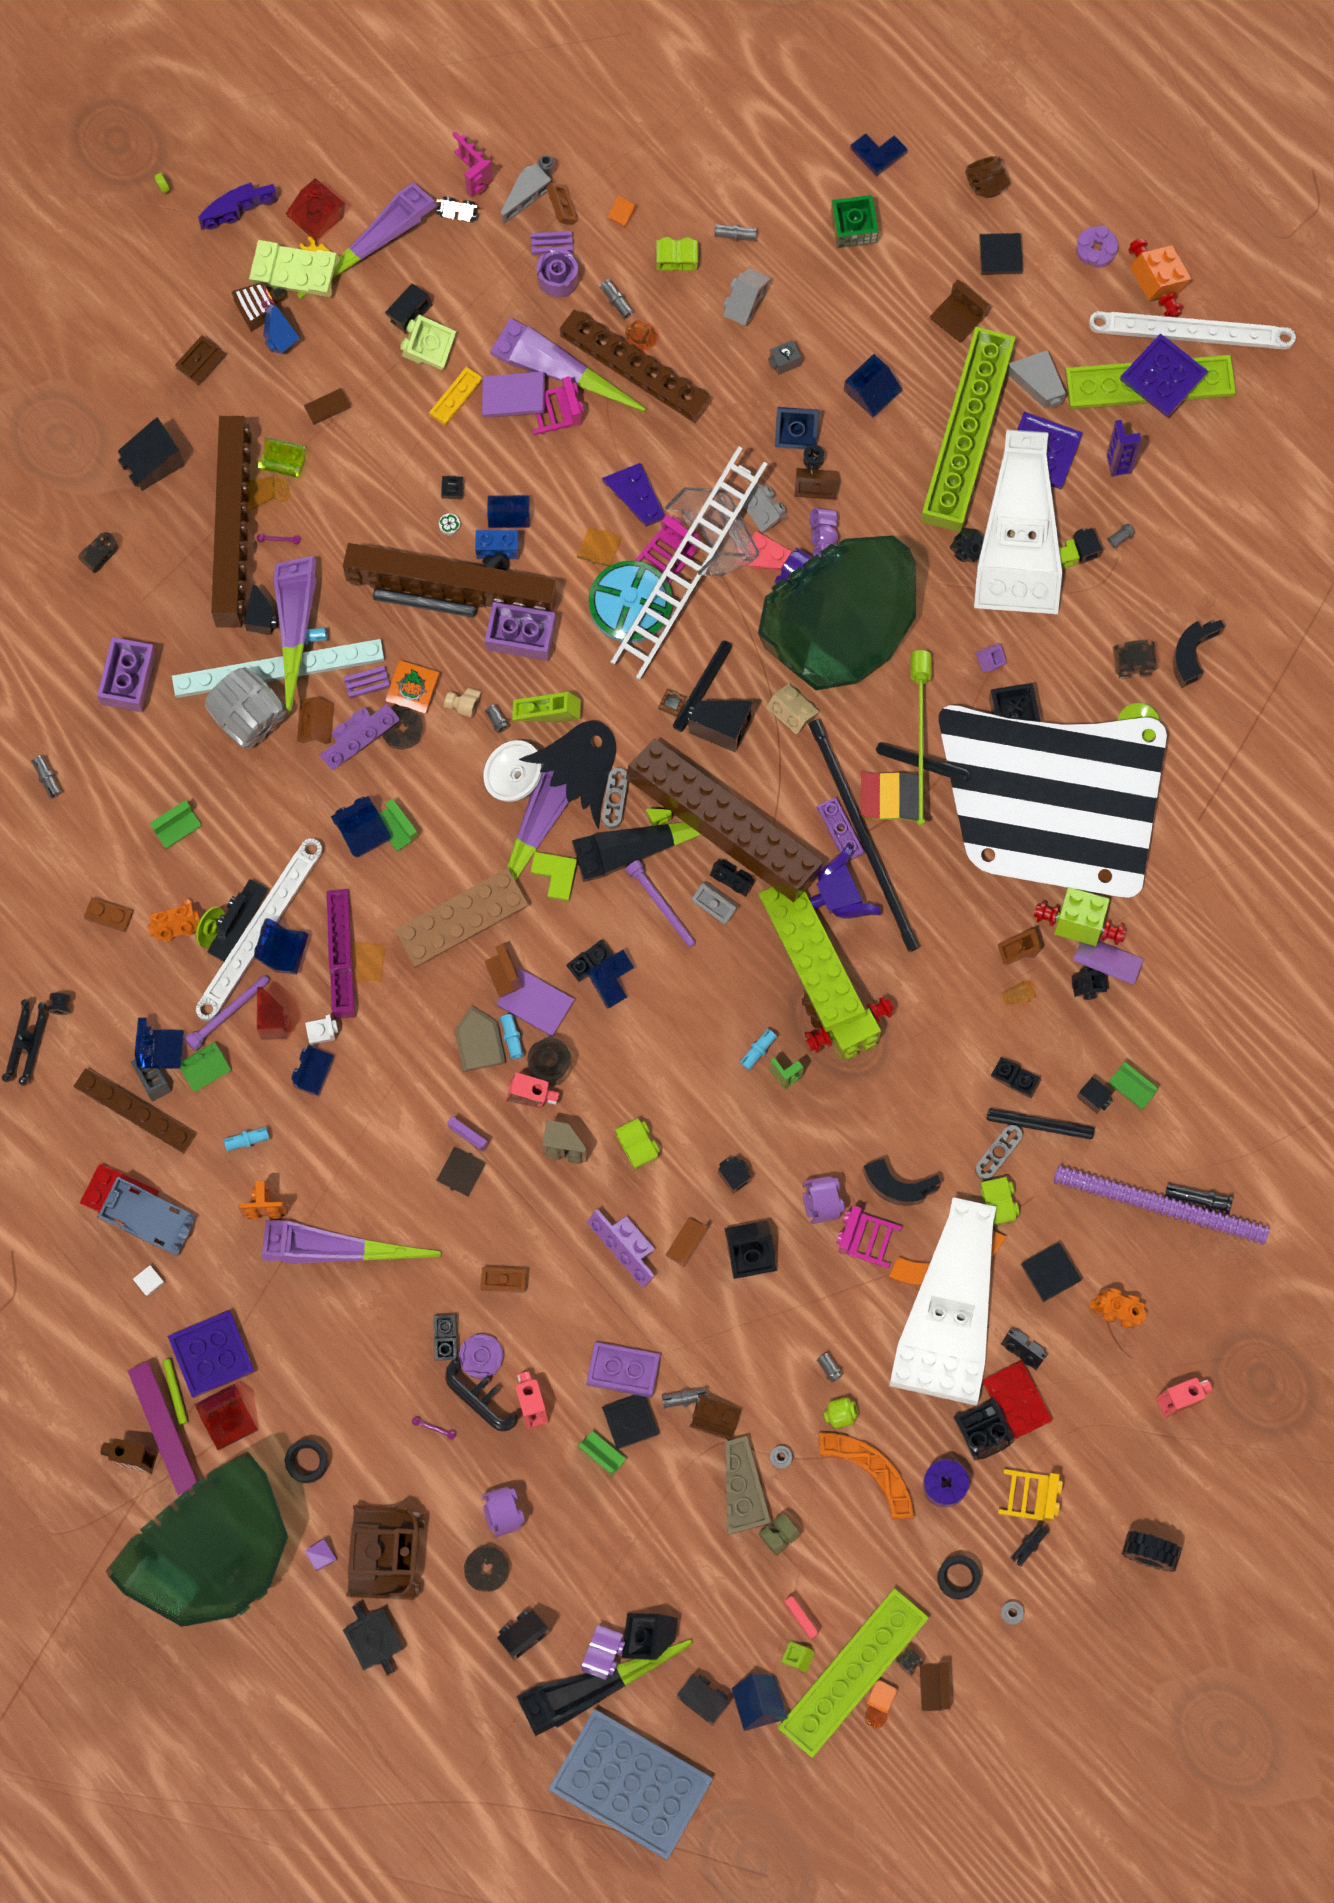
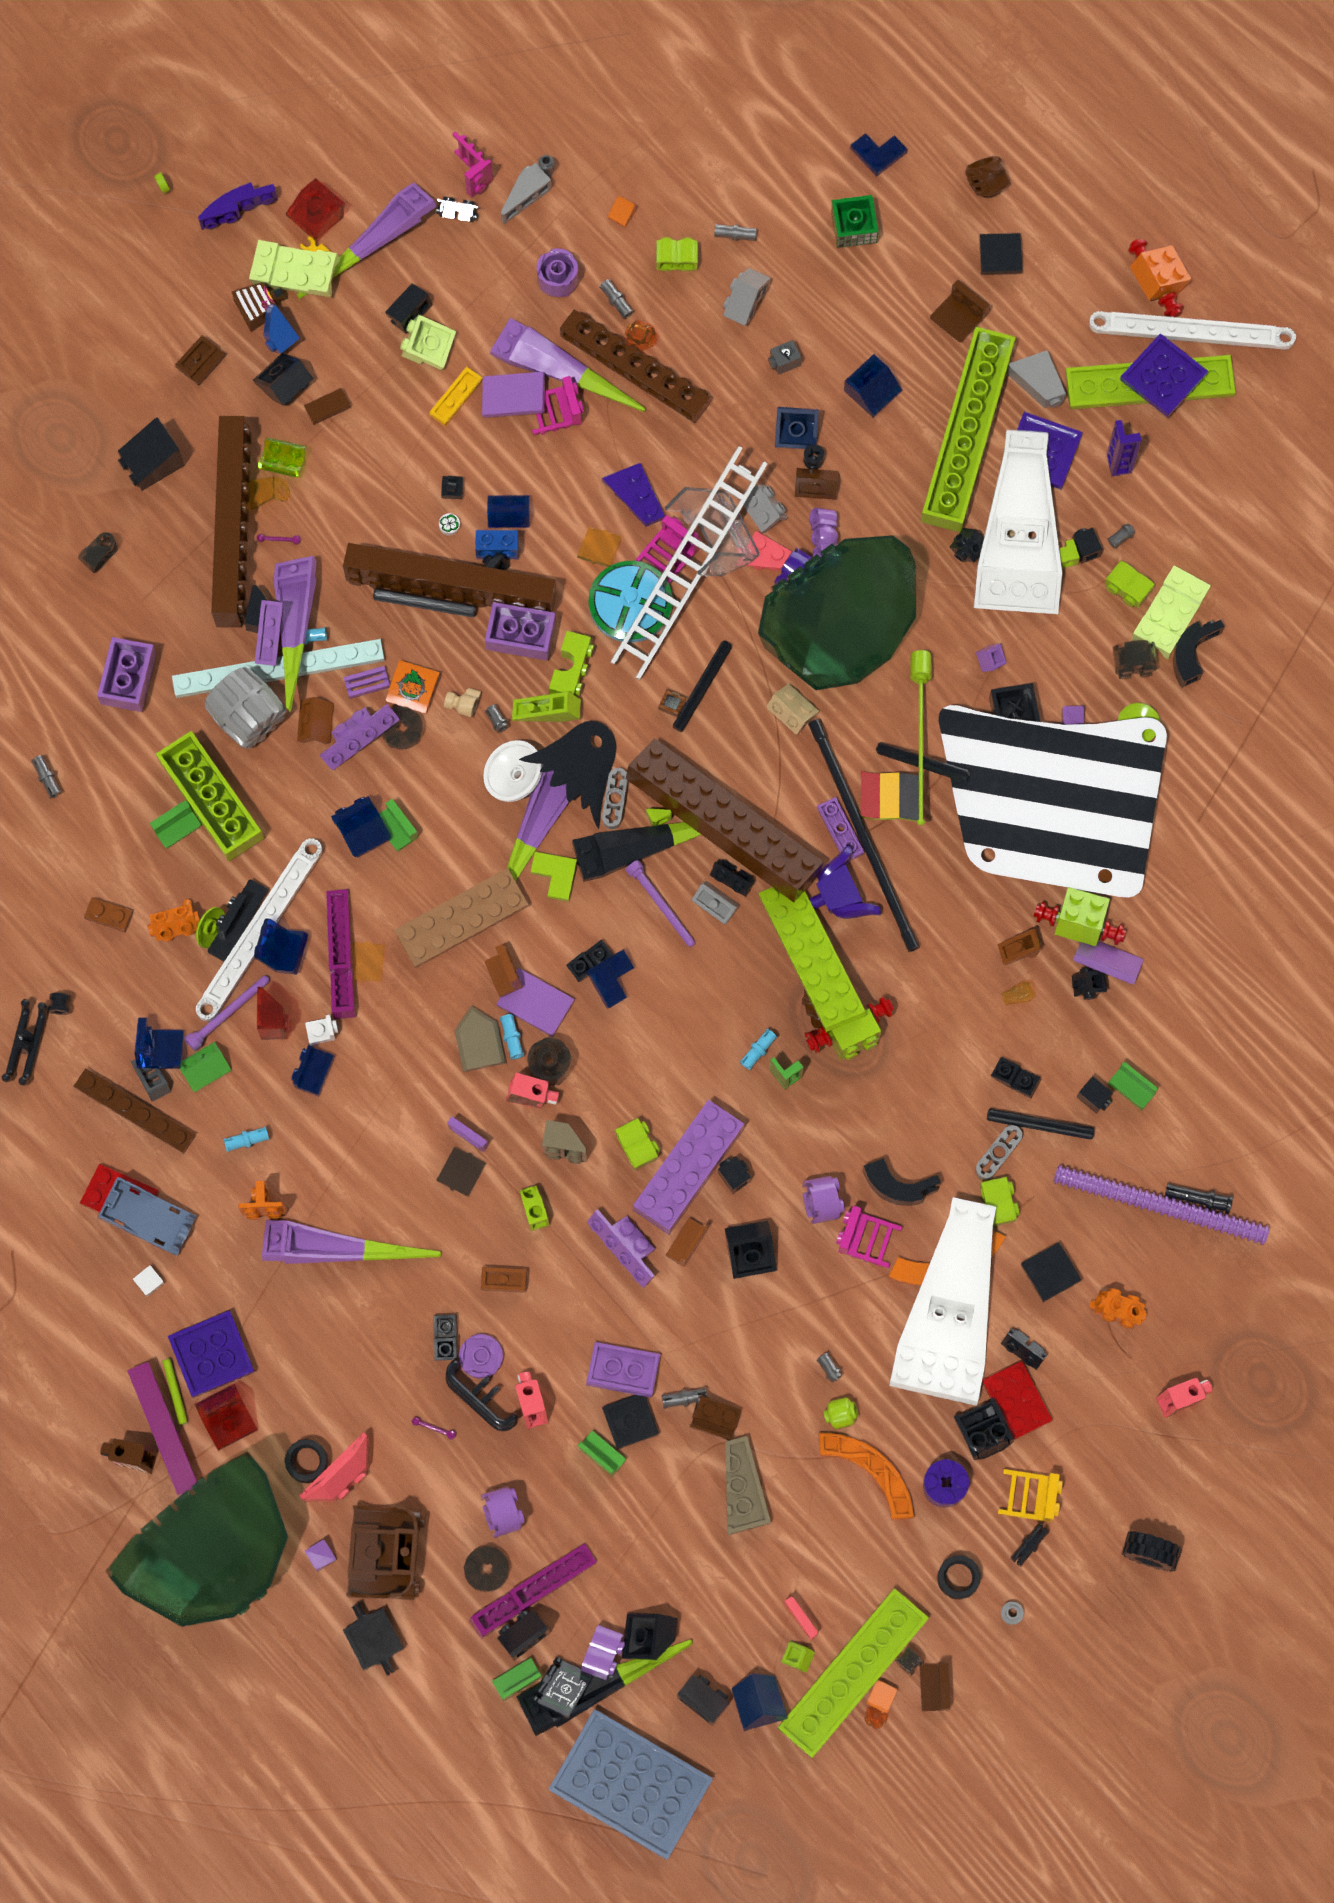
medium lavender tile [531,231,573,255] -> none
dark orange plate [546,183,578,225] -> none
black slope [687,700,753,752] -> none
olive wheel [758,1513,801,1556] -> none
light grey plate [770,1446,792,1469] -> none
medium lavender plate [1076,226,1118,268] -> none
none -> lime brick [156,731,264,862]
none -> black slope [253,353,313,406]
none -> medium lavender plate [255,600,283,666]
none -> coral wedge [299,1432,368,1502]
none -> magenta slope [469,1543,597,1639]
none -> bright green panel [492,1658,542,1702]
none -> lime leg [519,1185,550,1231]
none -> piece [530,1657,593,1719]
none -> lime arch [549,631,594,696]
none -> medium lavender brick [633,1100,744,1235]
none -> medium lavender slope [1061,706,1084,725]
none -> lime brick [1105,561,1155,608]
none -> yellowish green piece [1131,566,1211,659]

